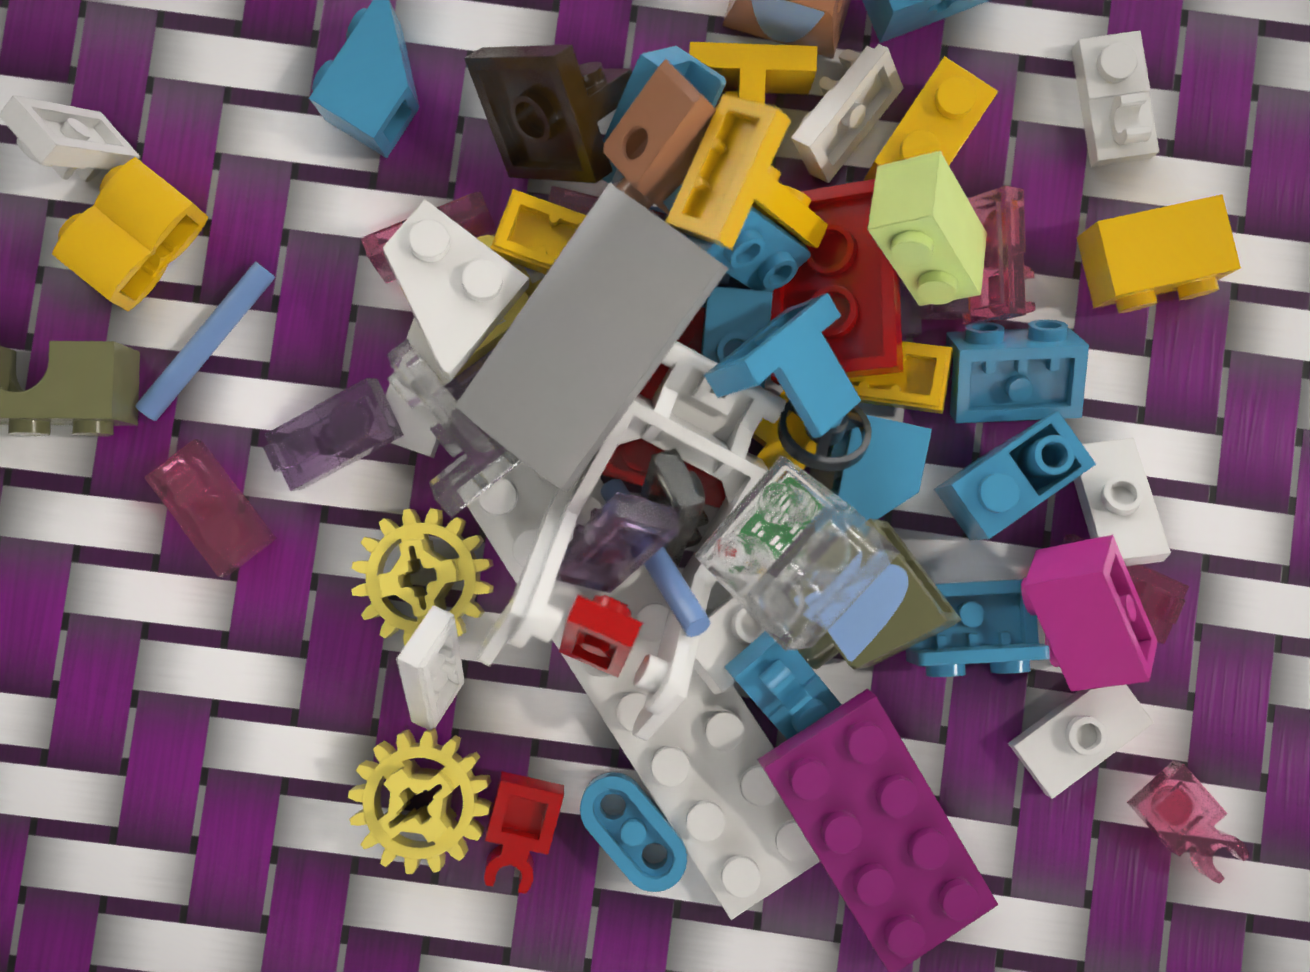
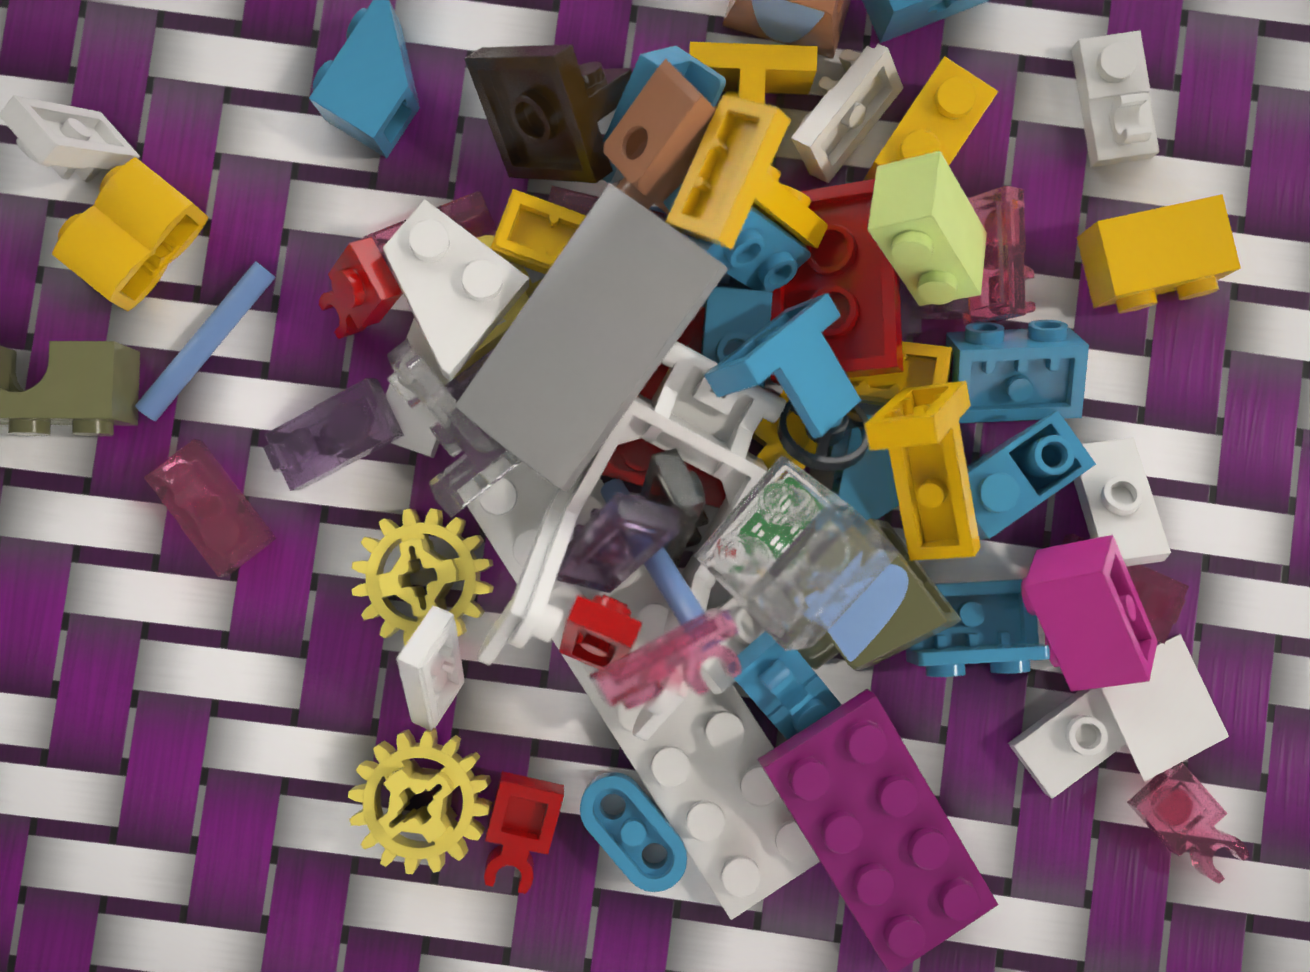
none -> red plate [319,237,403,339]
none -> clear pink plate [589,608,741,710]
none -> yellow bracket [865,381,981,561]
none -> white sticker [1101,634,1229,782]

